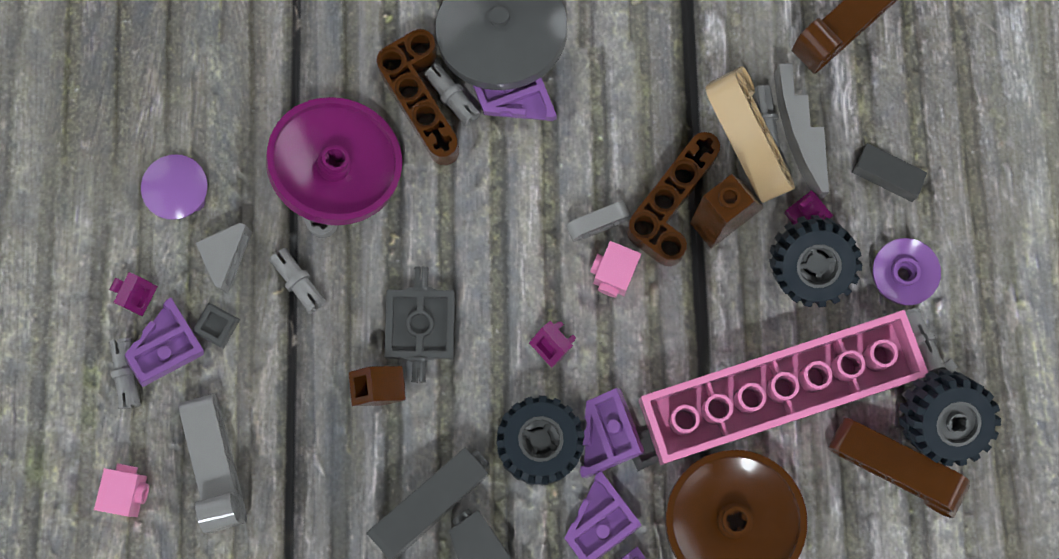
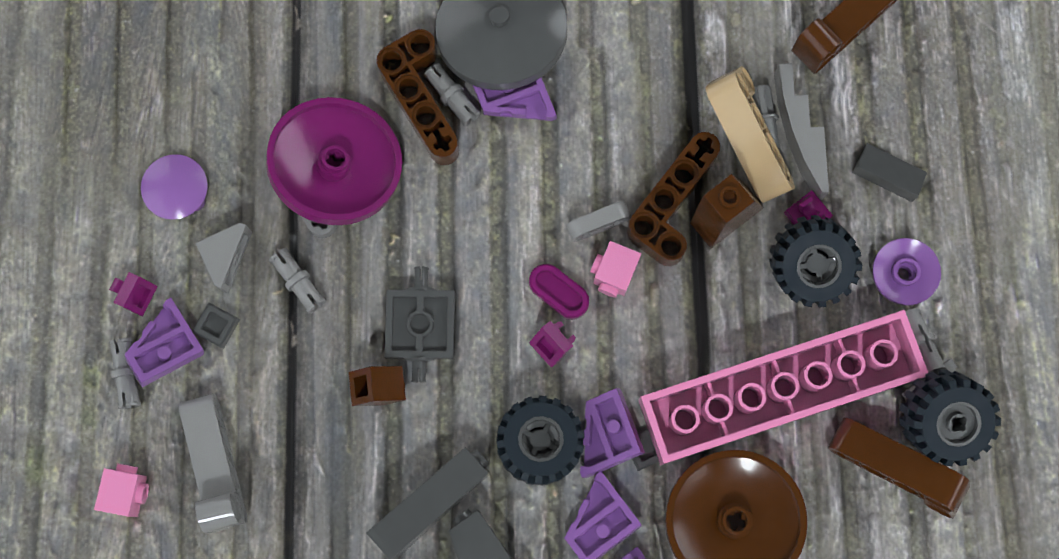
none -> magenta tile [529,264,589,320]

